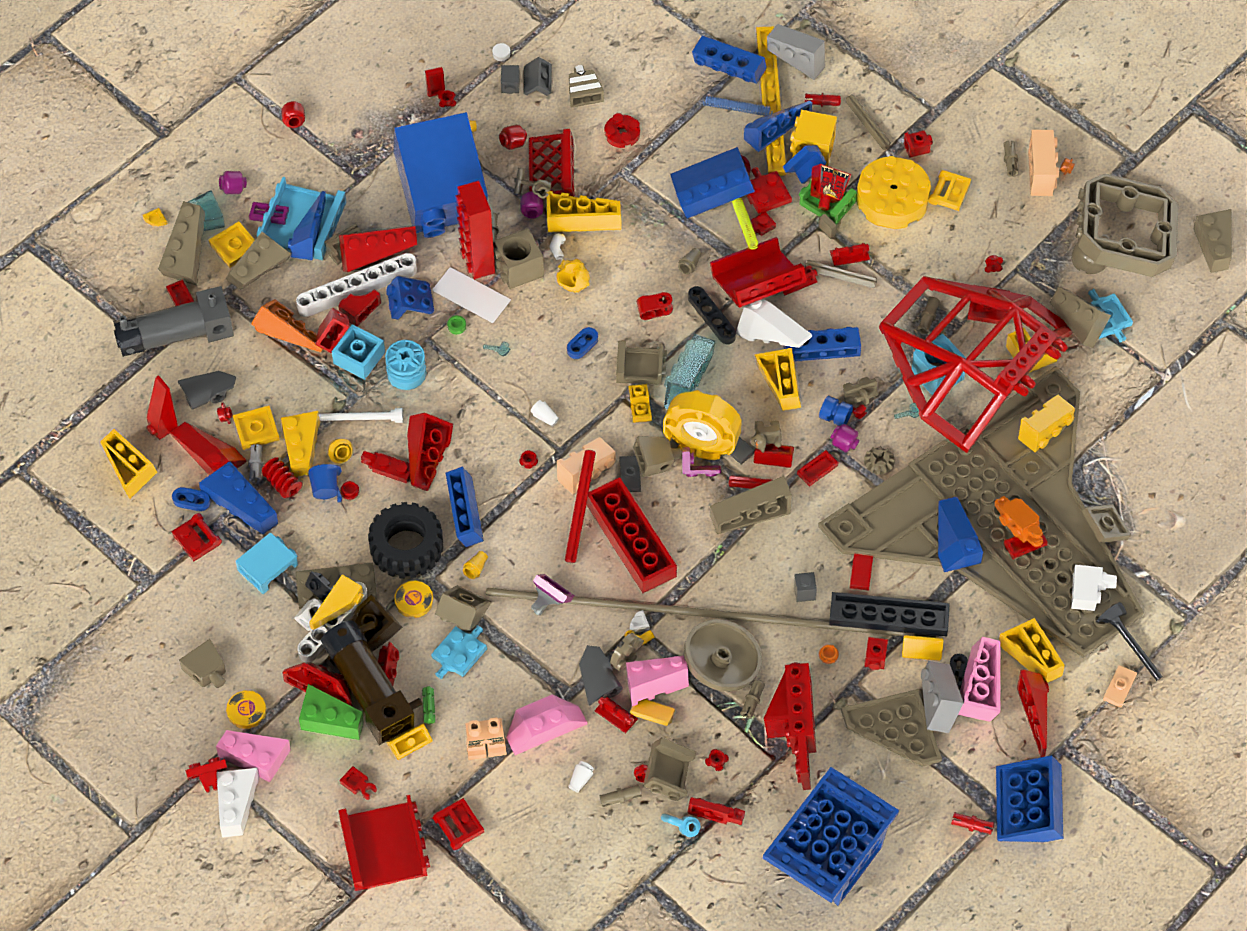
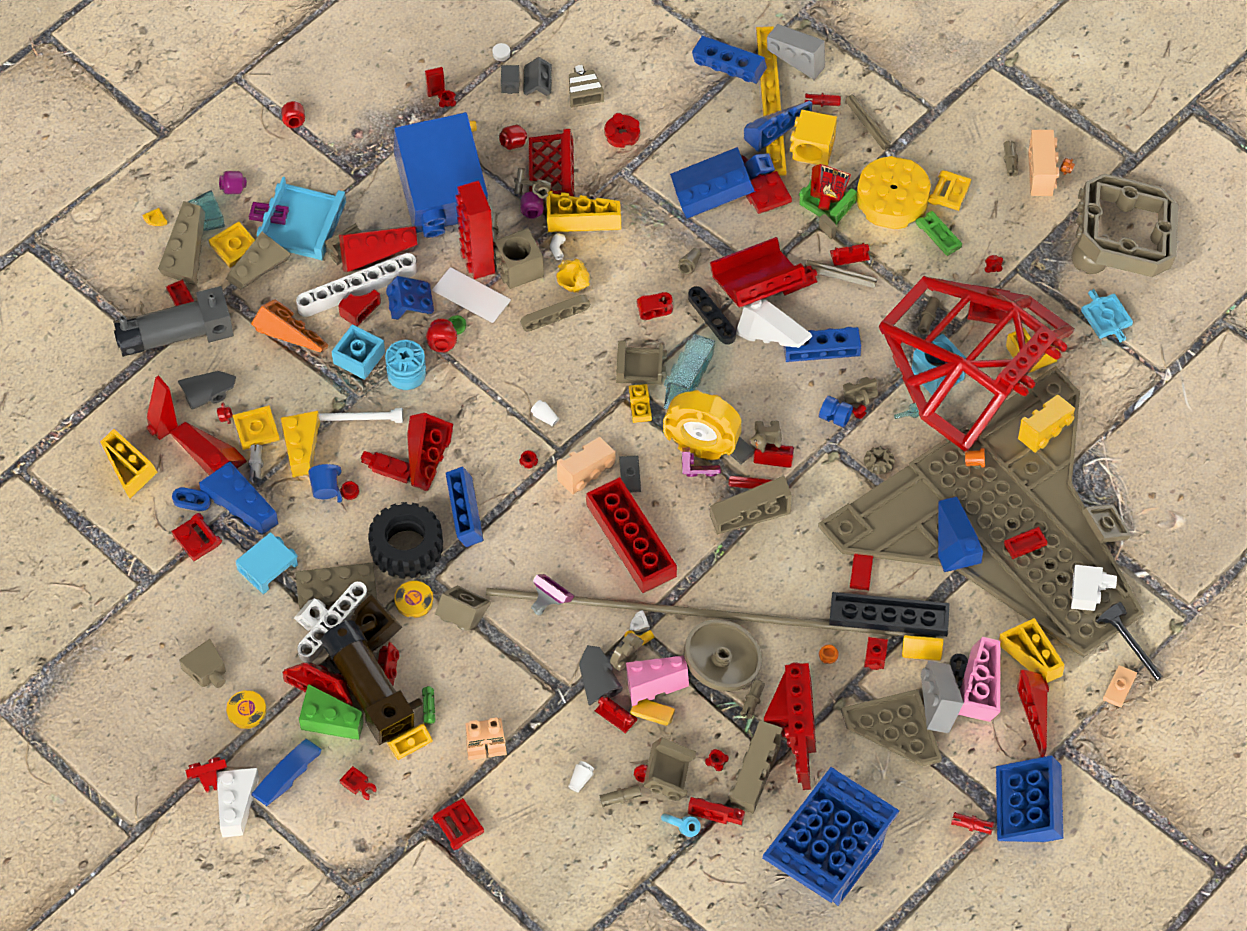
bright pink wedge [216,730,291,782] -> none
red piece [262,457,303,498] -> none
blue wedge [288,191,326,261] -> none
black hinge [305,571,334,602] -> none
yellow slope [309,575,364,630] -> none
red torso [315,308,349,353] -> none
yellow cone [328,439,353,464] -> none
red panel [338,795,430,891] -> none
medium azure plate [431,625,487,679] -> none
yellow cone [462,551,488,579] -> none
clear light blue hand [483,342,511,356] -> none
bright pink wedge [506,694,587,755] -> none
red axle [565,450,596,563] -> none
blue plate [567,327,598,359] -> none
dark tan torso [633,436,681,477] -> none
medium blue piece [703,95,773,116] -> none
neon yellow piece [732,198,758,249] -> none
red plate [742,212,776,239] -> none
yellow wedge [754,348,801,411] -> none
blue panel [783,145,826,184] -> none
dark grey brick [794,572,817,602] -> none
red tile [797,450,839,487] -> none
magenta head [830,424,860,452] -> none
red brick [903,130,933,158] -> none
orange hinge [994,496,1043,547] -> none
dark tan wedge [1050,286,1111,348] -> none
dark tan wedge [1193,209,1232,273] -> none
none -> blue slope [251,739,321,806]
none -> red piece [426,319,457,353]
none -> dark tan beam [520,295,591,331]
none -> dark tan wedge [728,720,782,814]
none -> blue panel [745,153,775,180]
none -> bright green plate [916,211,962,256]
none -> orange bush [965,448,985,468]

